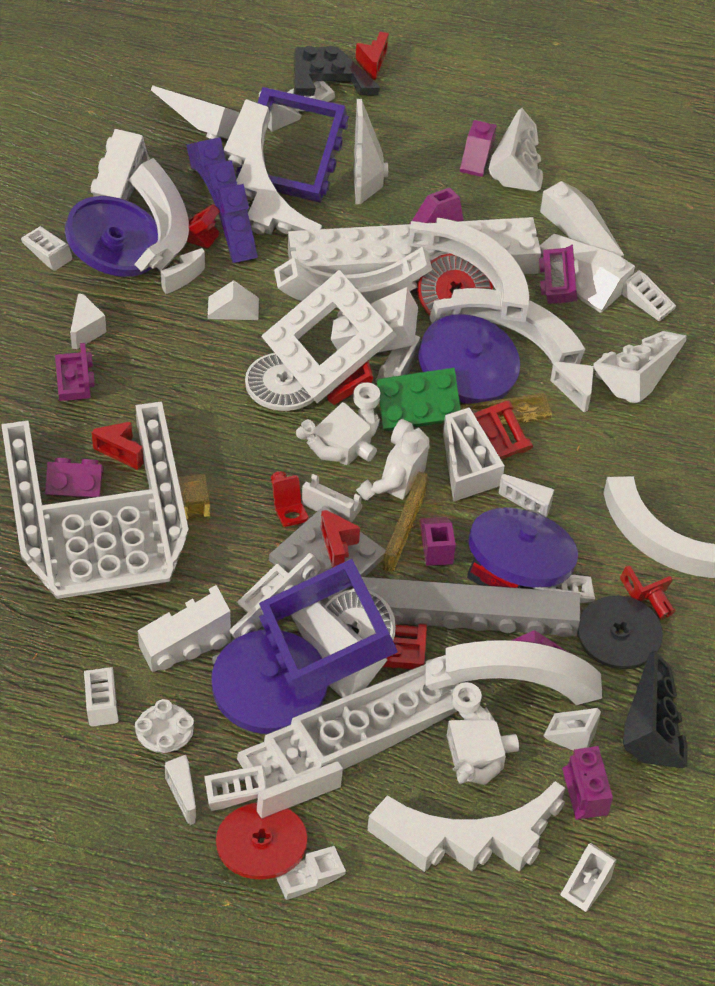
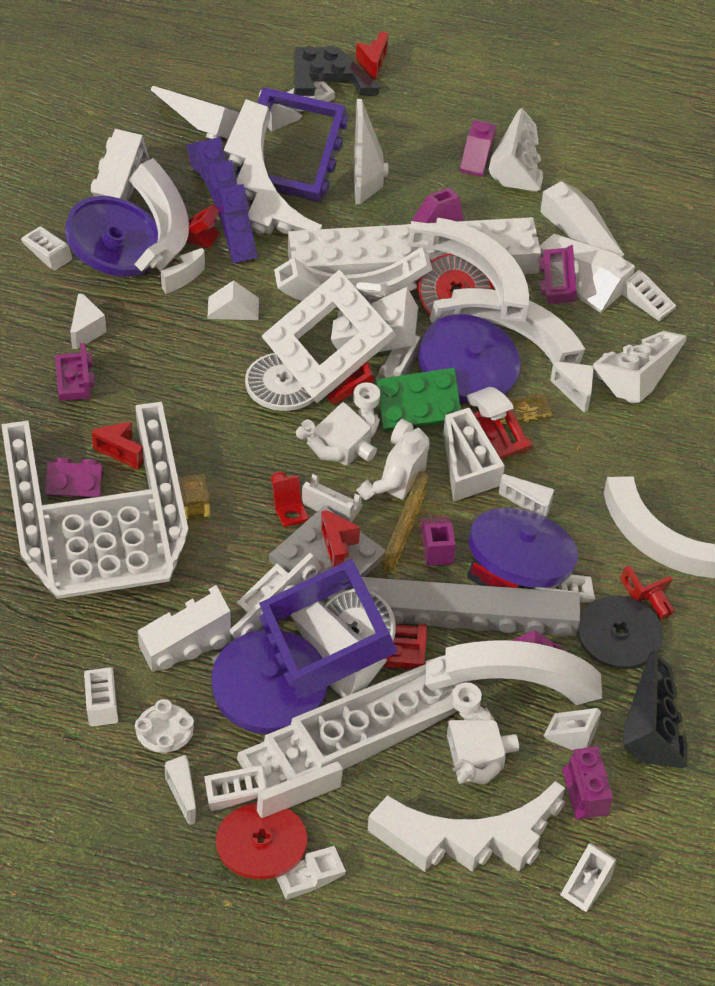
none -> white slope [356,282,398,304]
none -> white slope [466,387,514,420]

